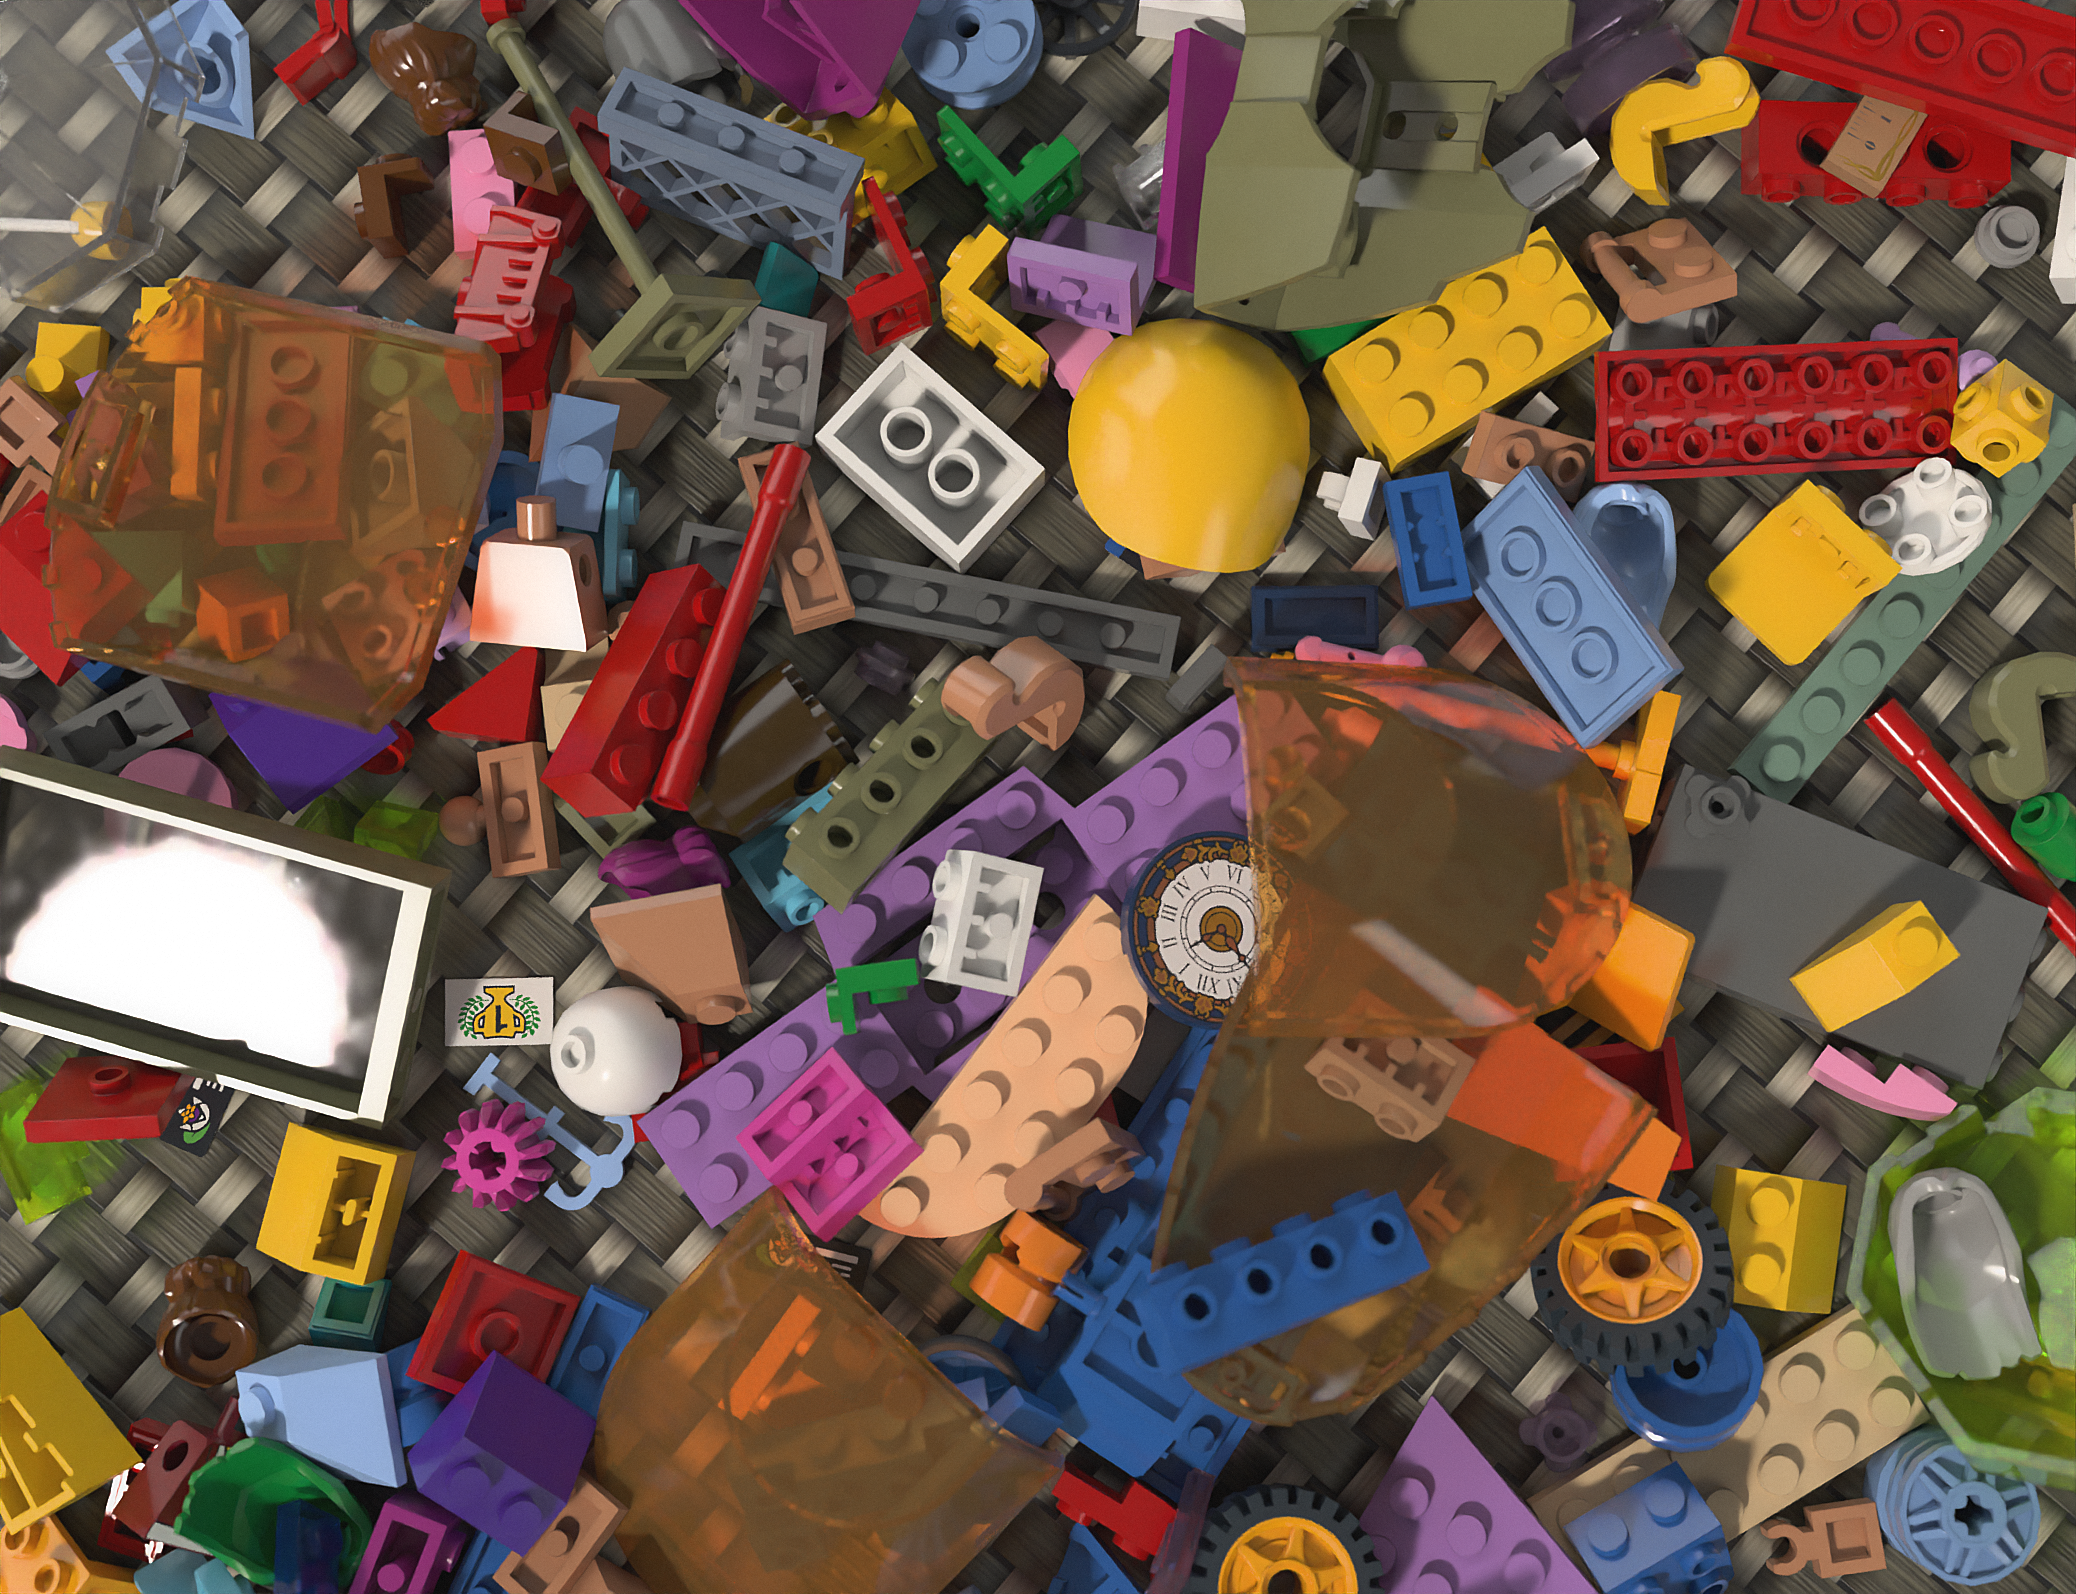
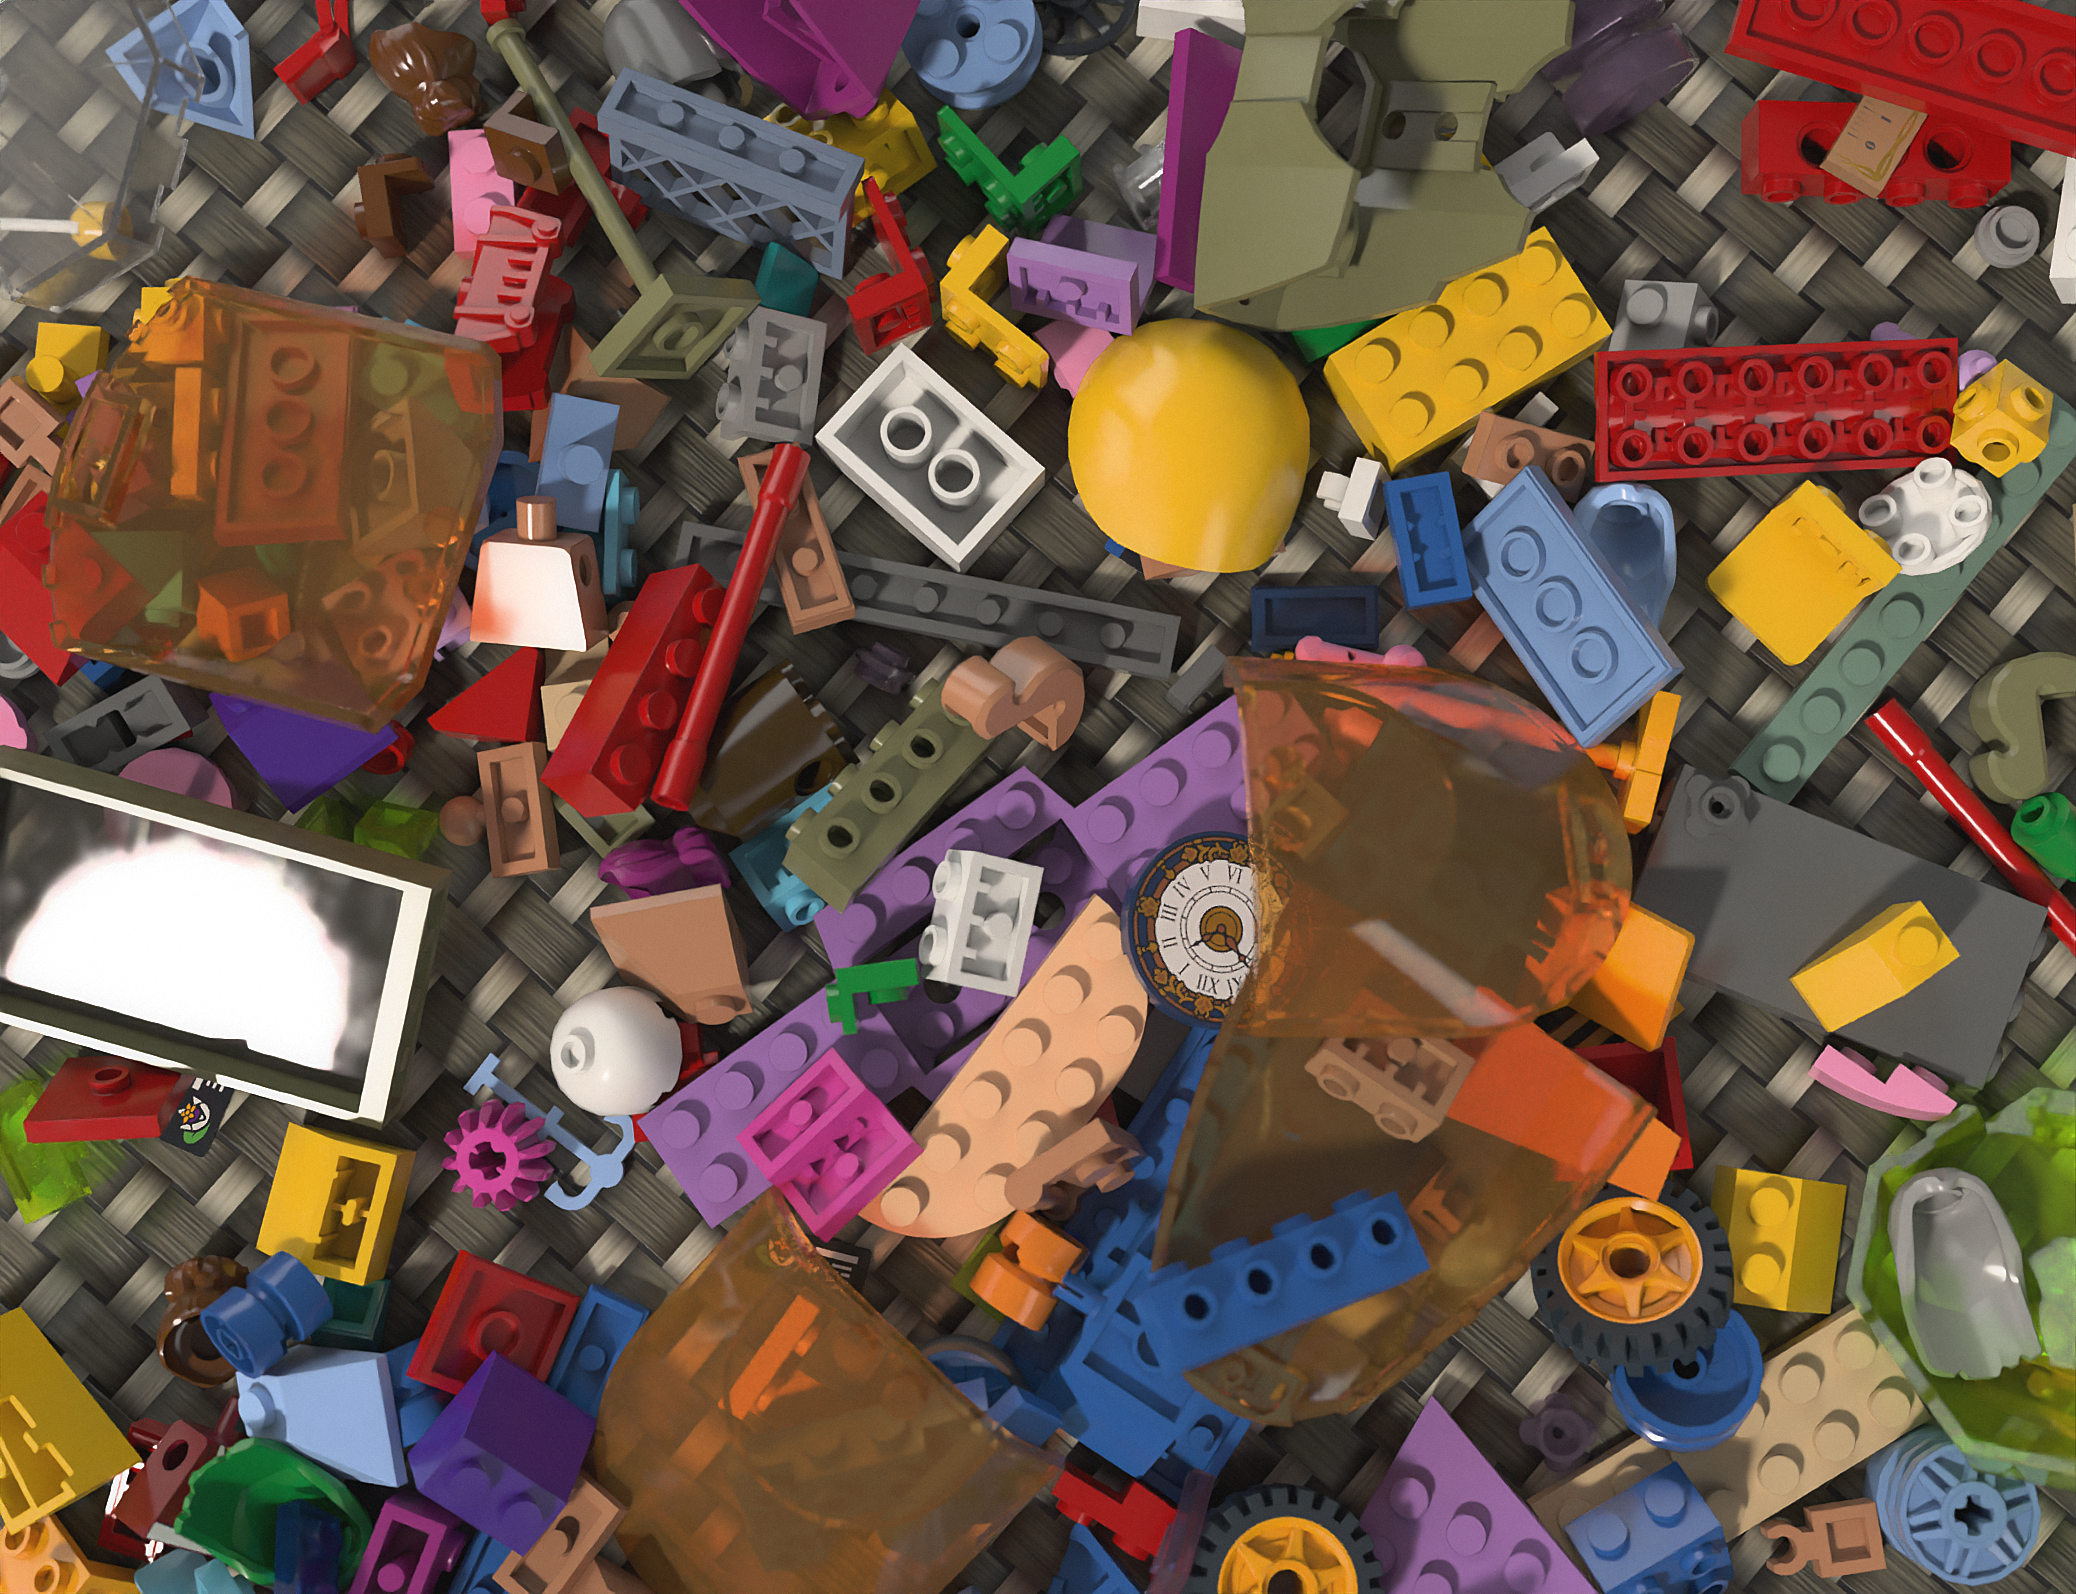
white sticker [445,977,553,1046] -> none
nougat plate [1579,217,1737,323] -> none
yellow animal [1609,56,1760,206] -> none
none -> blue wheel [201,1250,333,1379]

